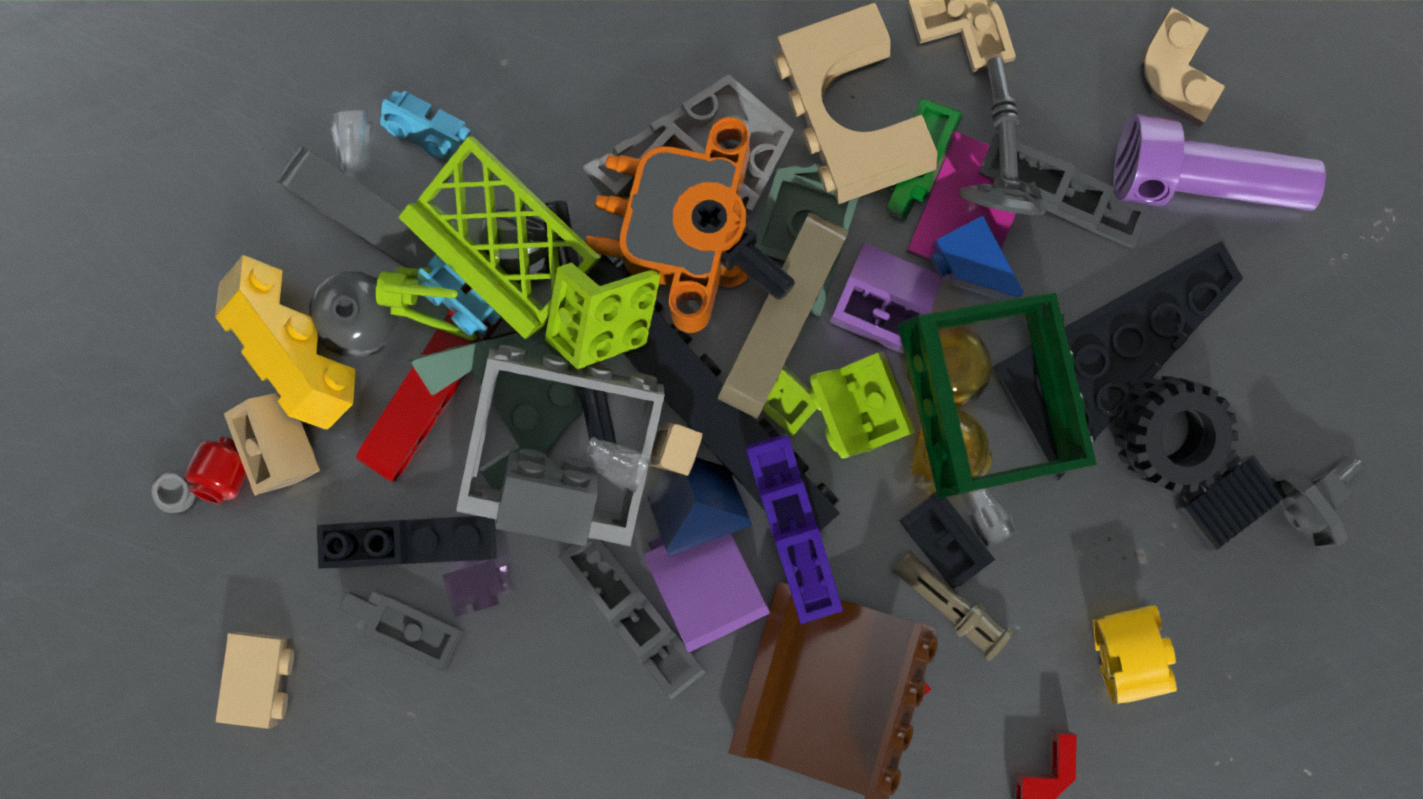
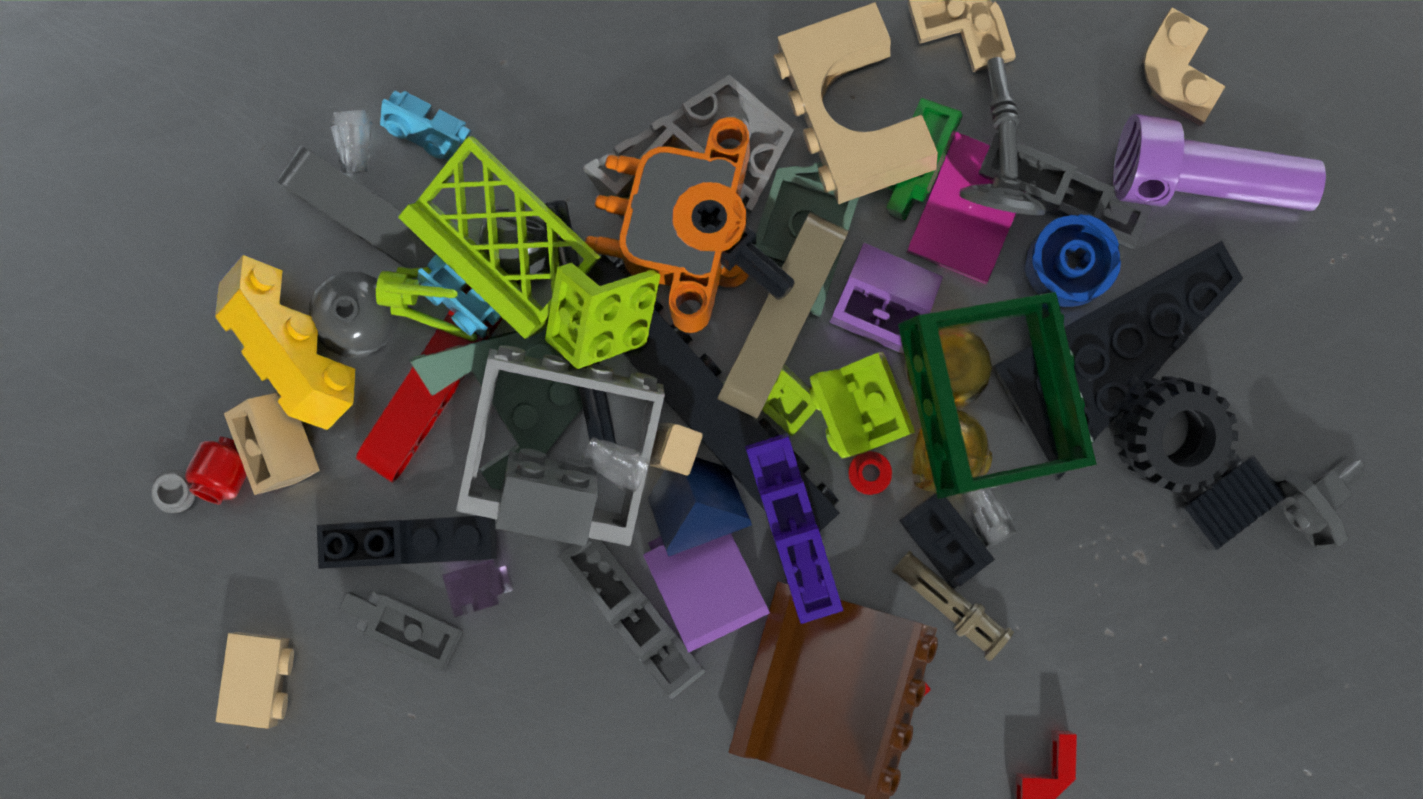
blue slope [930,216,1024,301] -> none
yellow brick [1092,605,1177,704] -> none
none -> red plate [848,451,892,495]
none -> blue brick [1025,214,1121,308]

